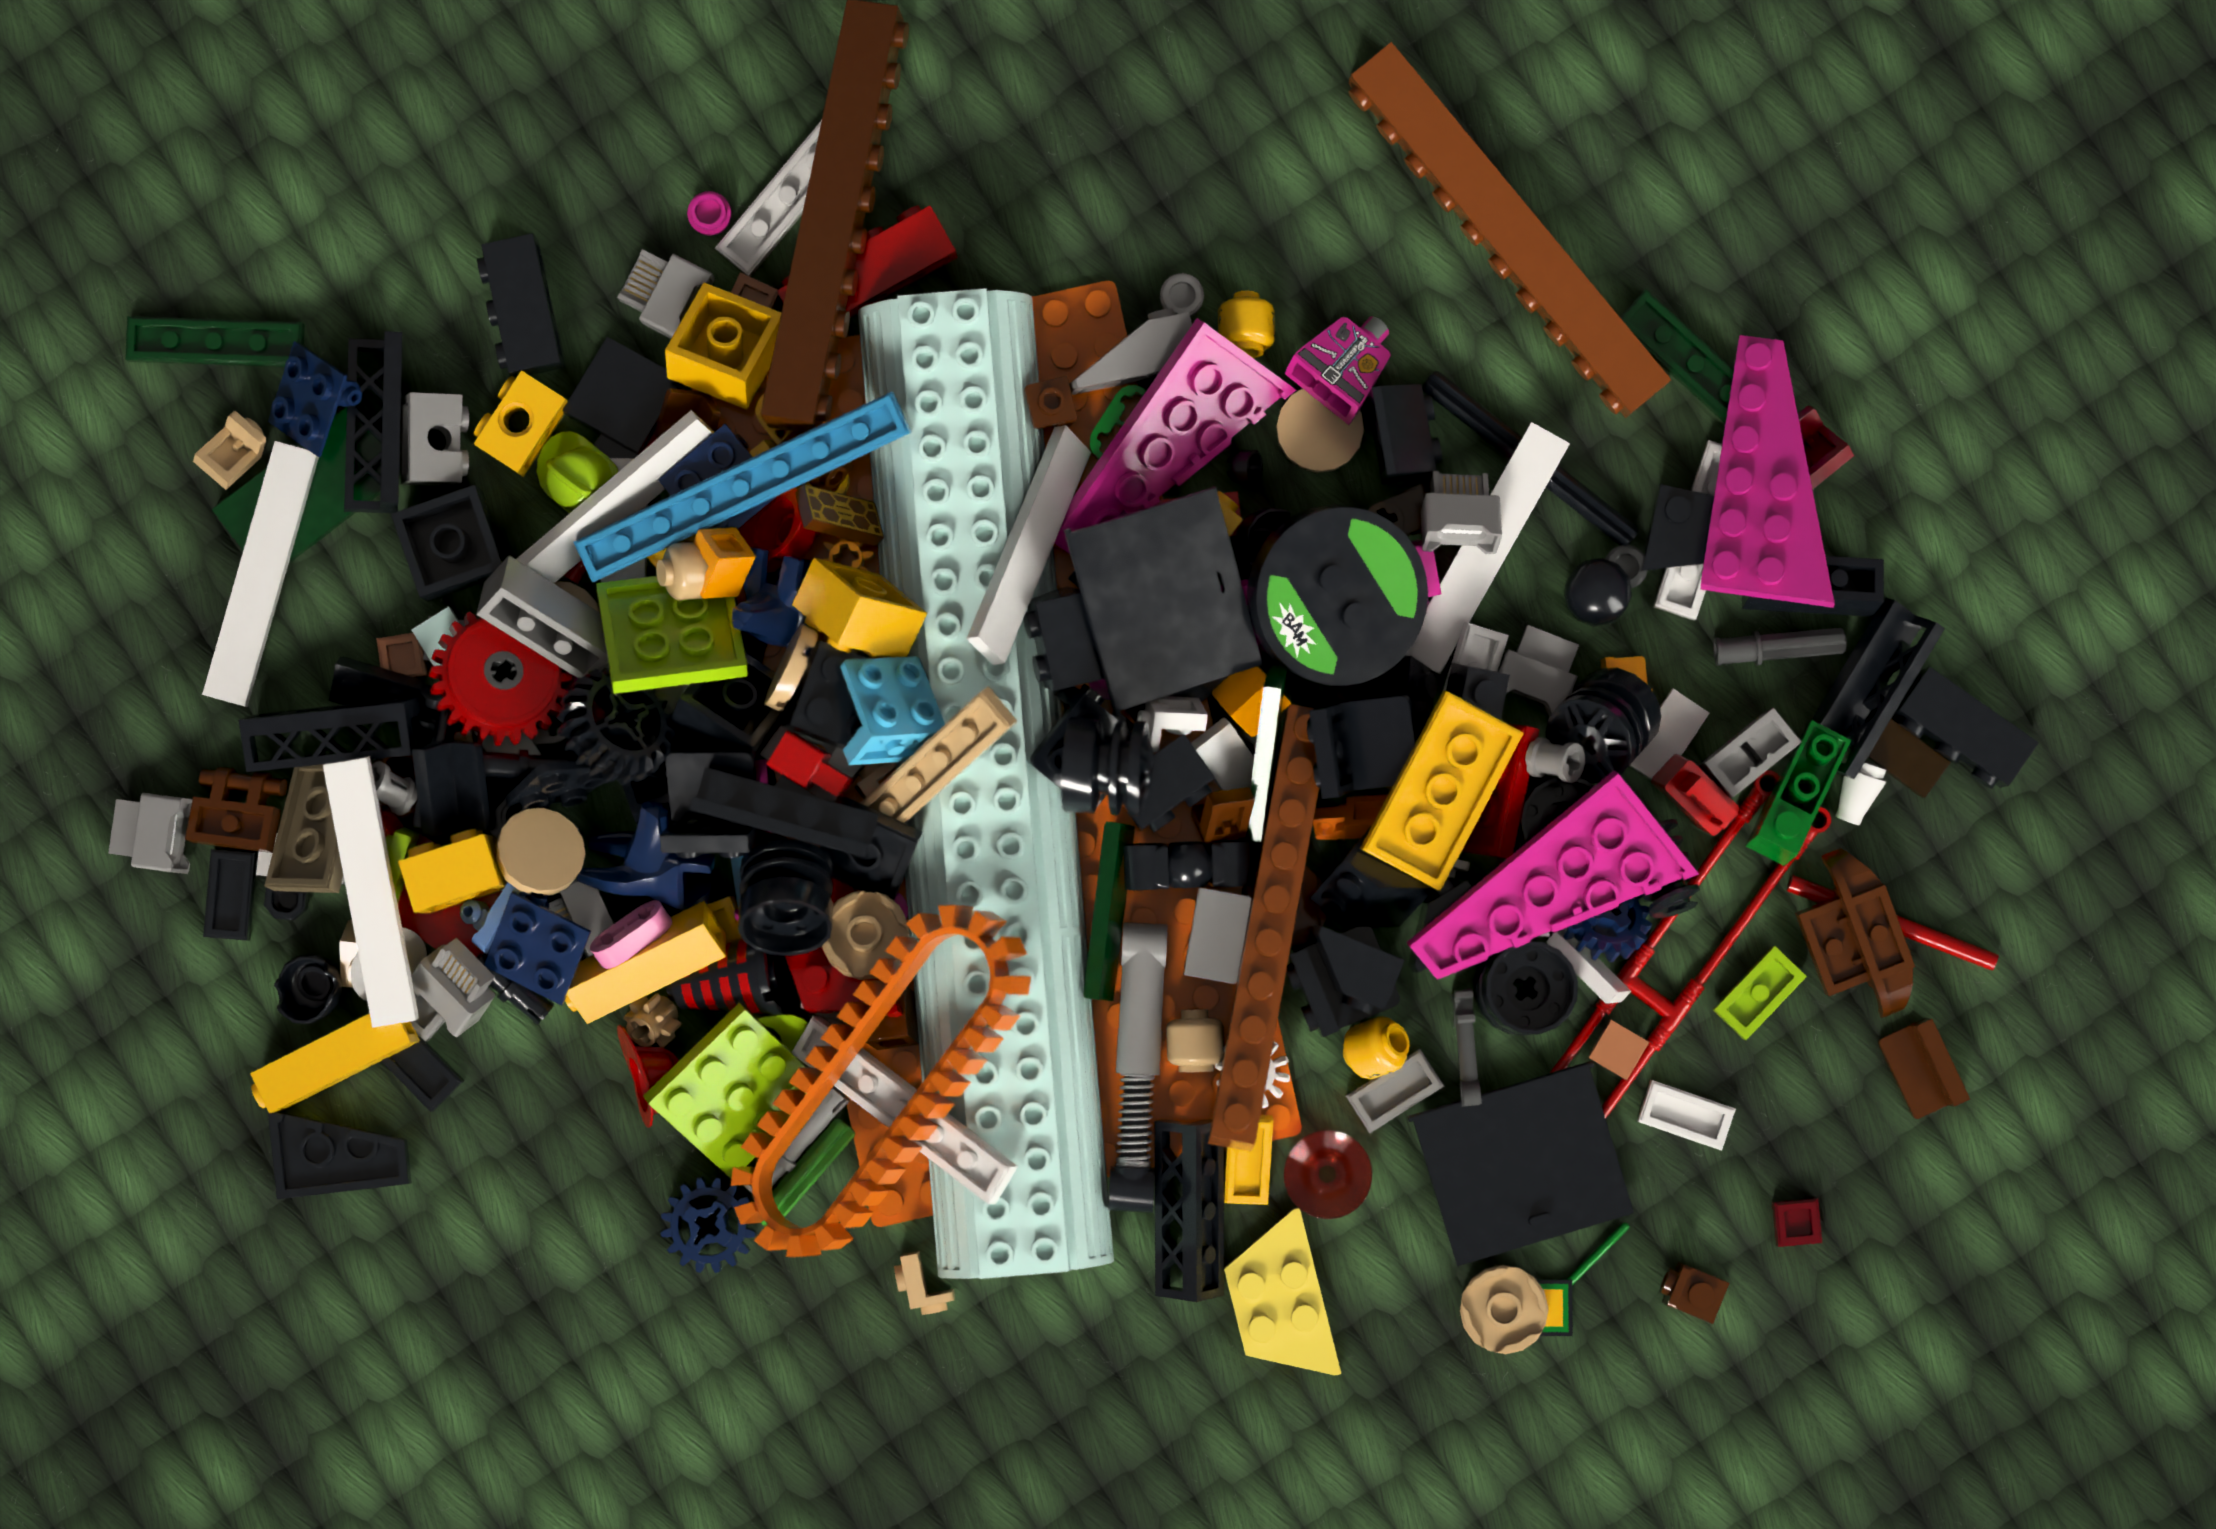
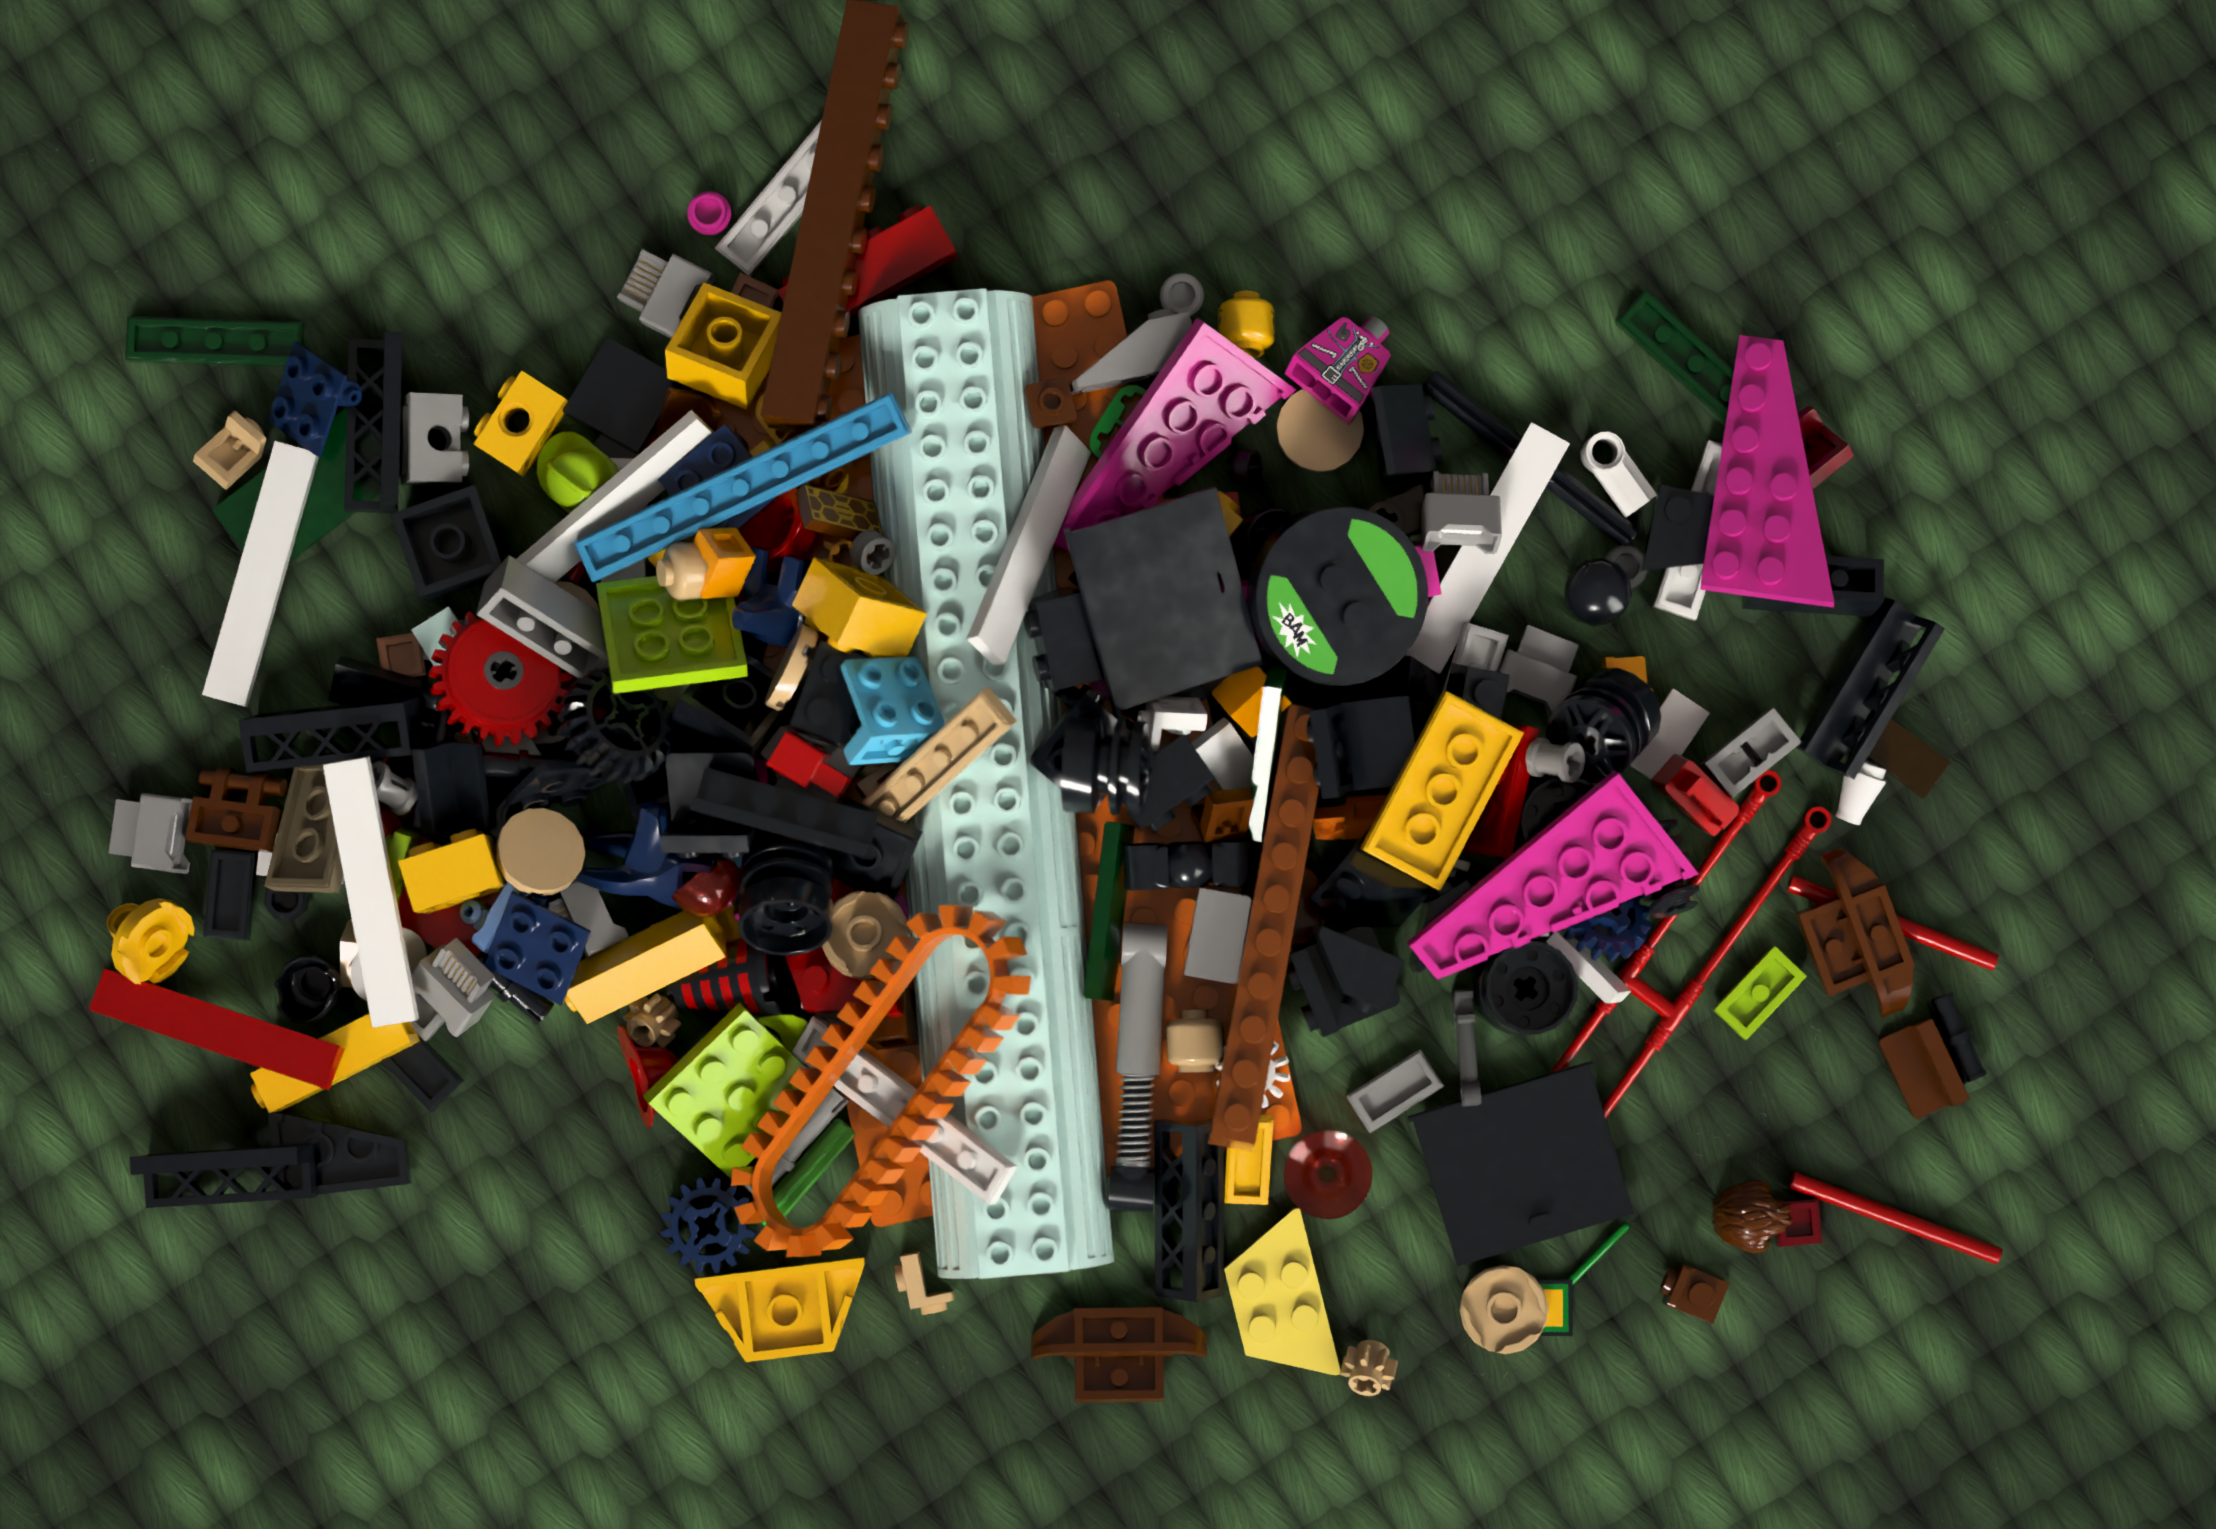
black brick [477,233,566,378] -> none
bright pink beam [590,900,672,969] -> none
yellow head [1343,1016,1410,1079] -> none
dark orange brick [1348,42,1671,418] -> none
nougat tile [1587,1019,1649,1080] -> none
white tile [1637,1080,1736,1151] -> none
dark grey axle [1713,628,1847,666] -> none
green slope [1745,720,1851,866] -> none
black brick [1894,667,2039,789] -> none
none -> red tile [88,968,345,1090]
none -> yellow tile [106,898,195,985]
none -> black fence [130,1144,317,1208]
none -> clear red hair [671,859,742,918]
none -> yellow wing [695,1257,865,1362]
none -> light grey bush [850,530,895,575]
none -> reddish brown plate [1031,1307,1207,1403]
none -> tan gear [1340,1340,1398,1396]
none -> white piece [1580,432,1657,518]
none -> reddish brown hair [1712,1180,1793,1253]
none -> red piece [1788,1171,2003,1265]
none -> black pin [1926,992,1987,1084]

